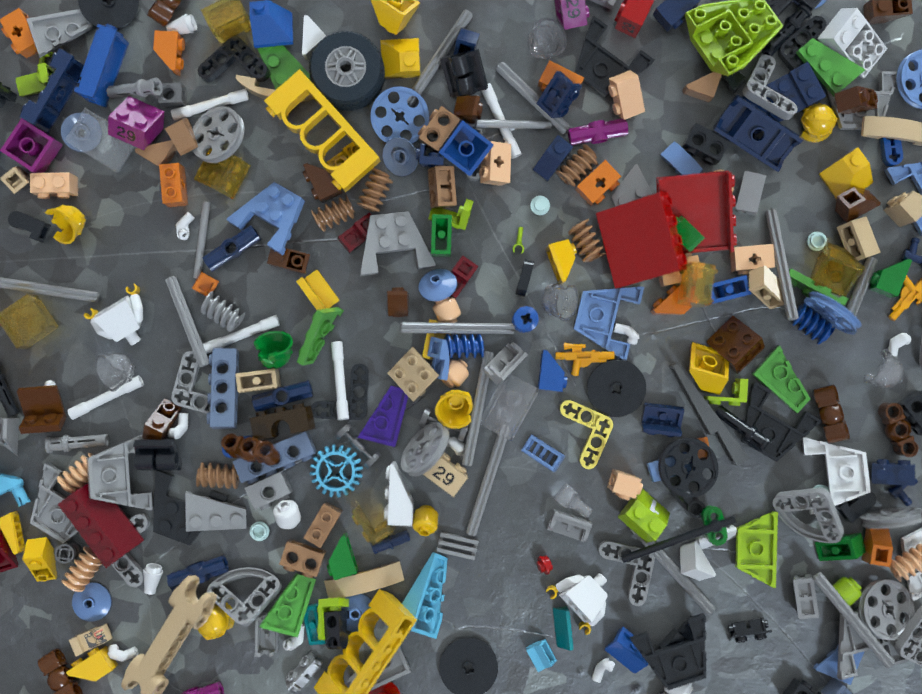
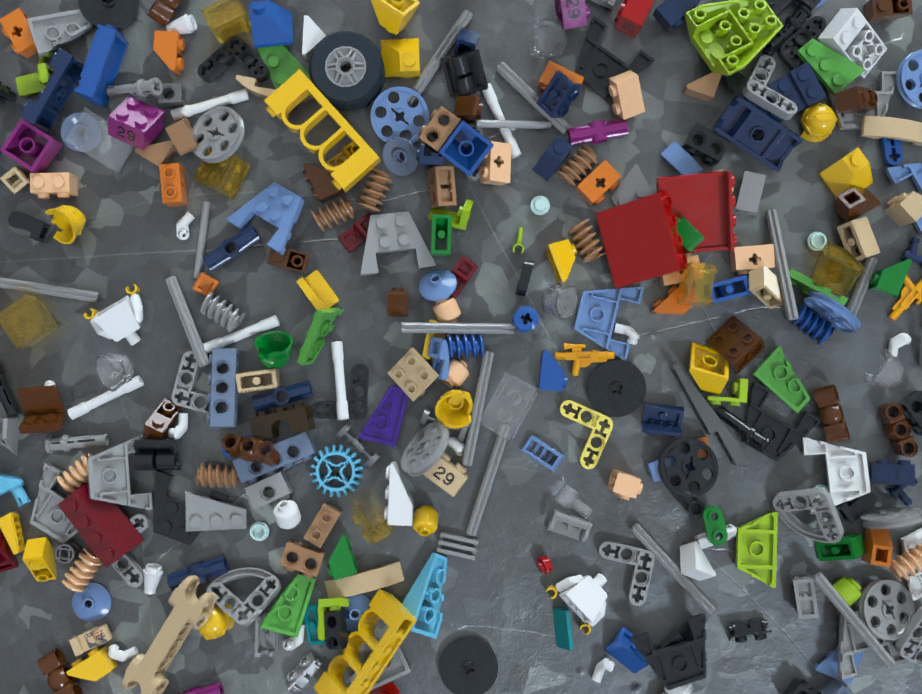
dark blue axle [371,530,410,554] -> none
light grey hinge [482,342,528,385] -> none
medium azure piece [526,639,557,672] -> none
lime slope [617,488,670,543] -> none
black bar [621,515,737,563] -> none

